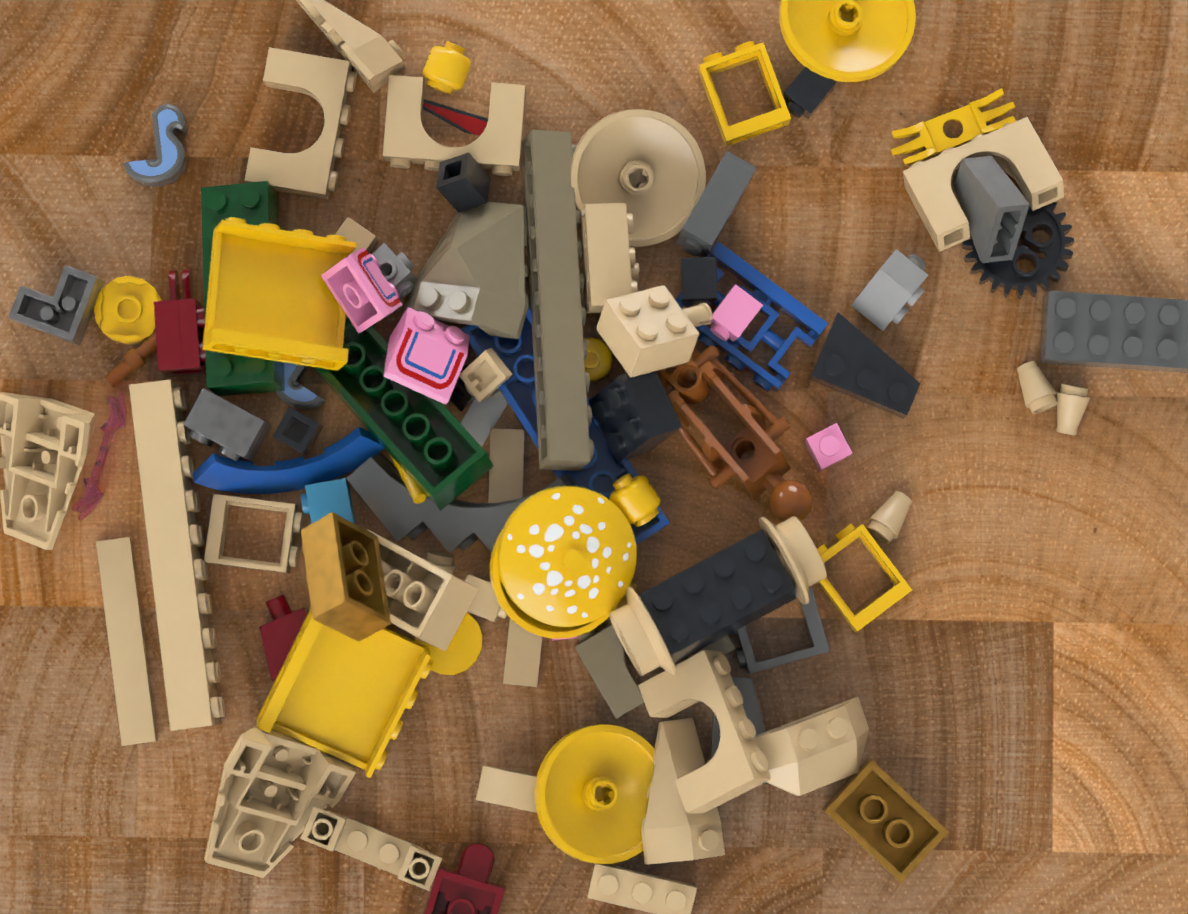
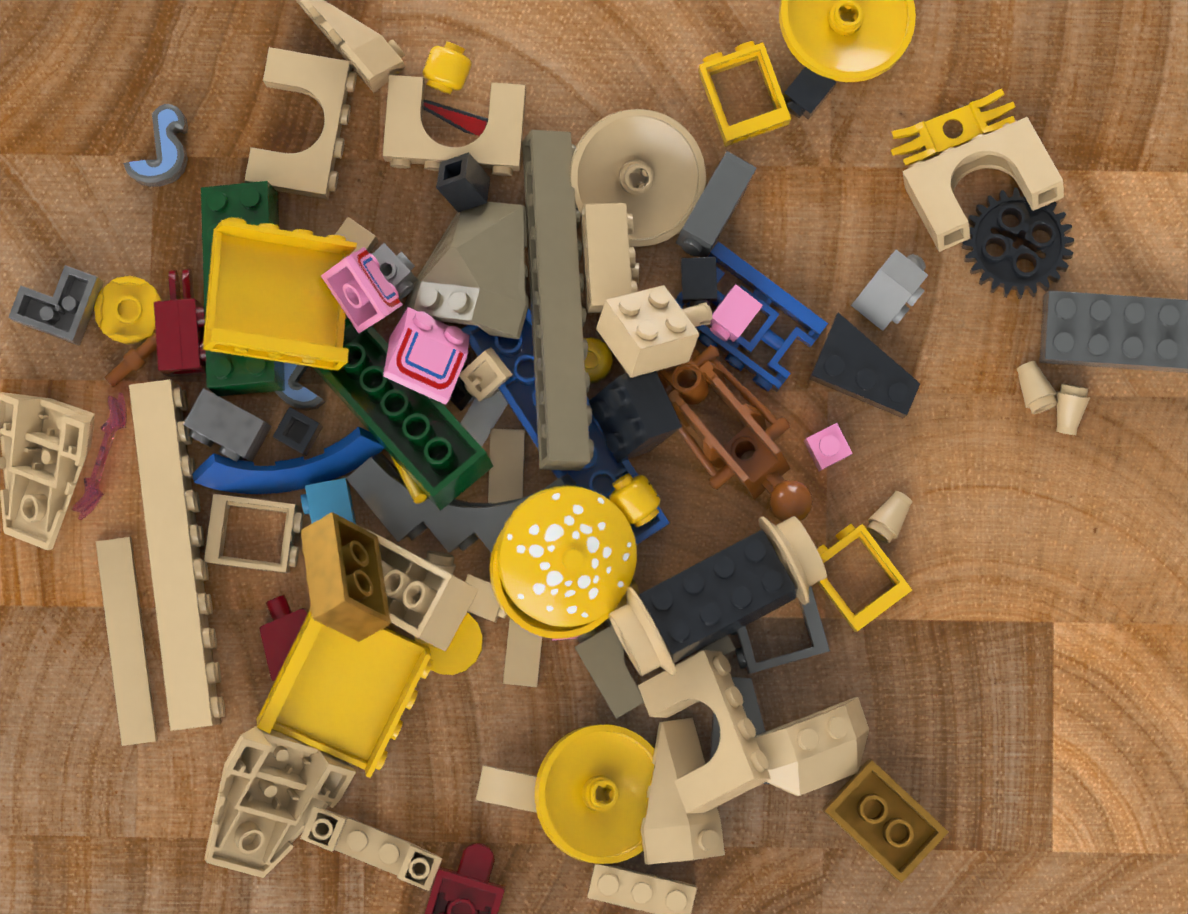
dark grey slope [954,156,1030,263] -> none

